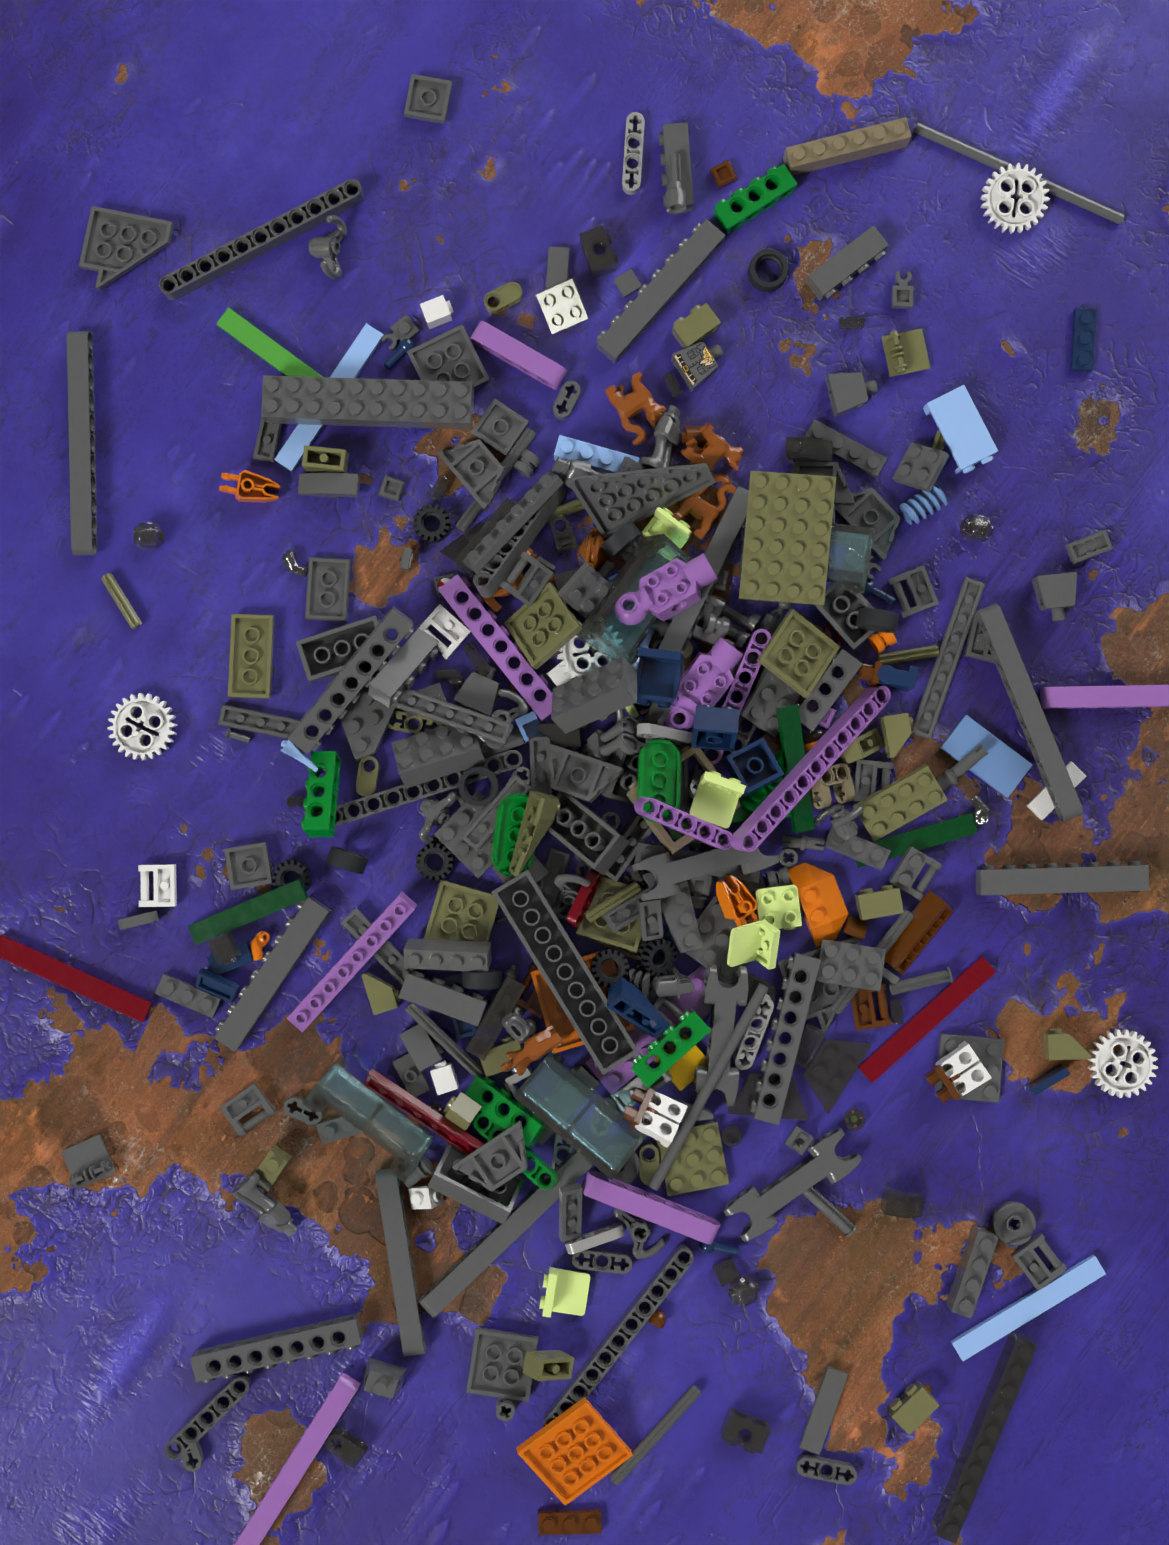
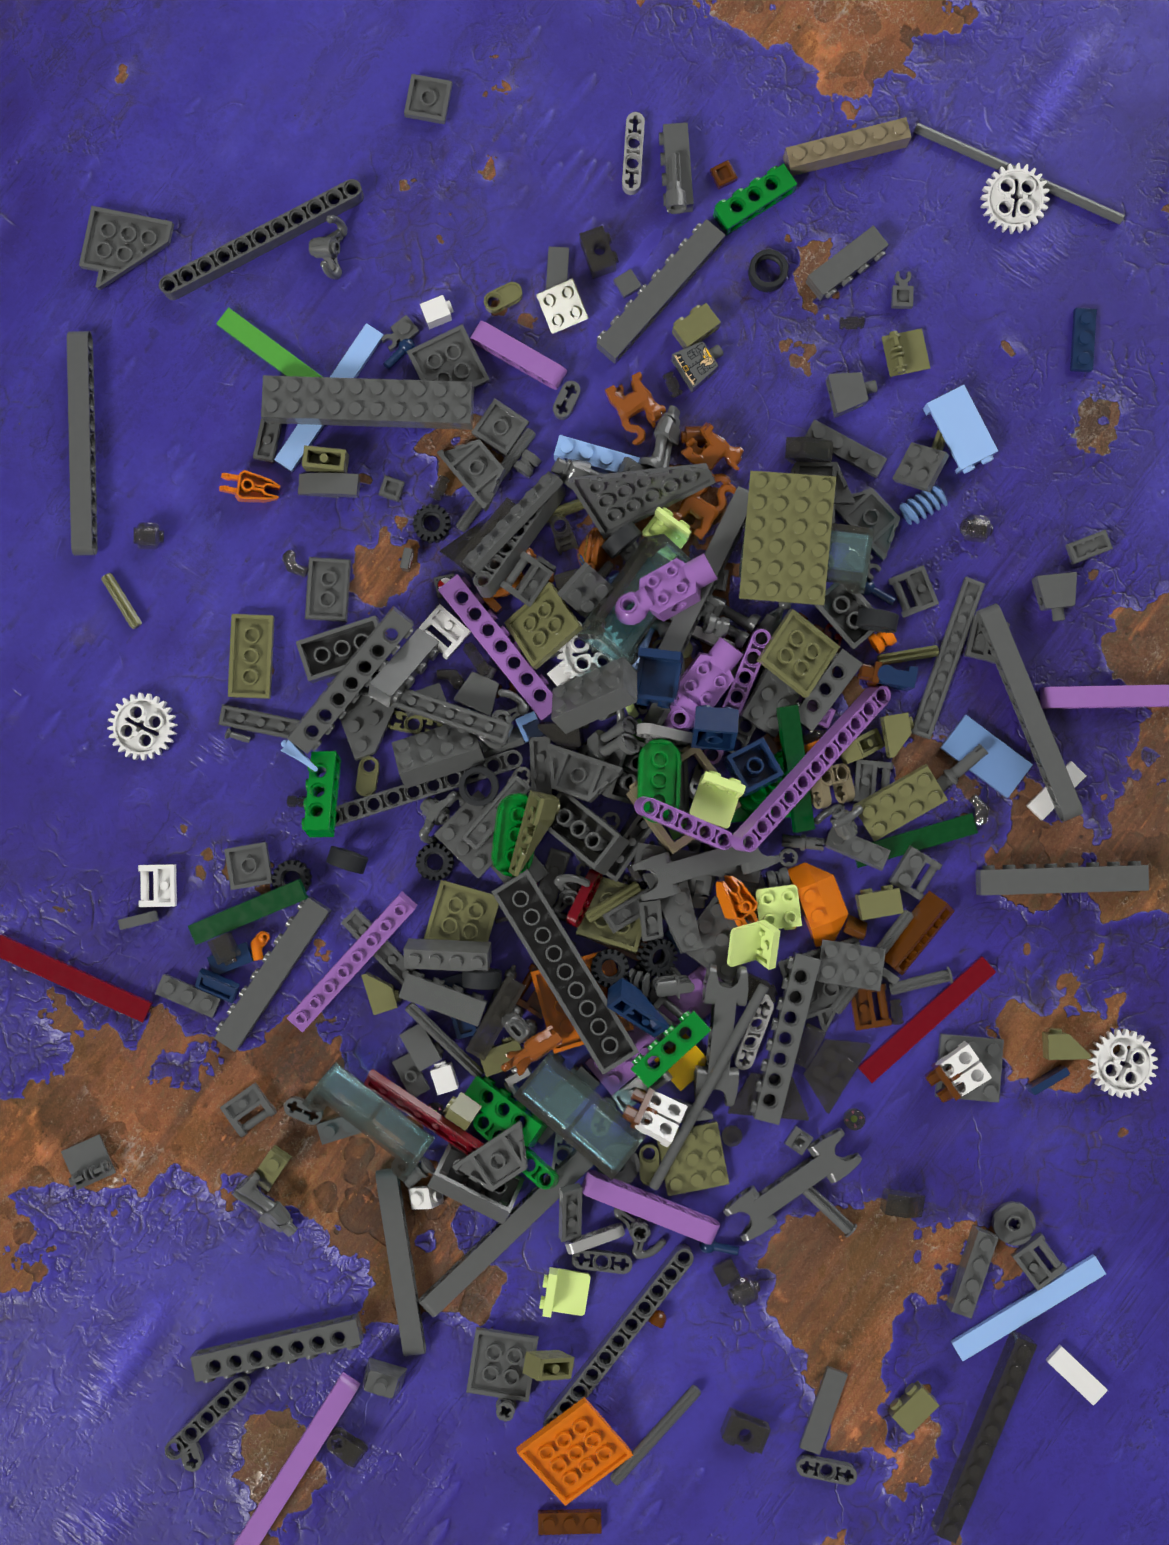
none -> white tile [1045,1344,1108,1406]

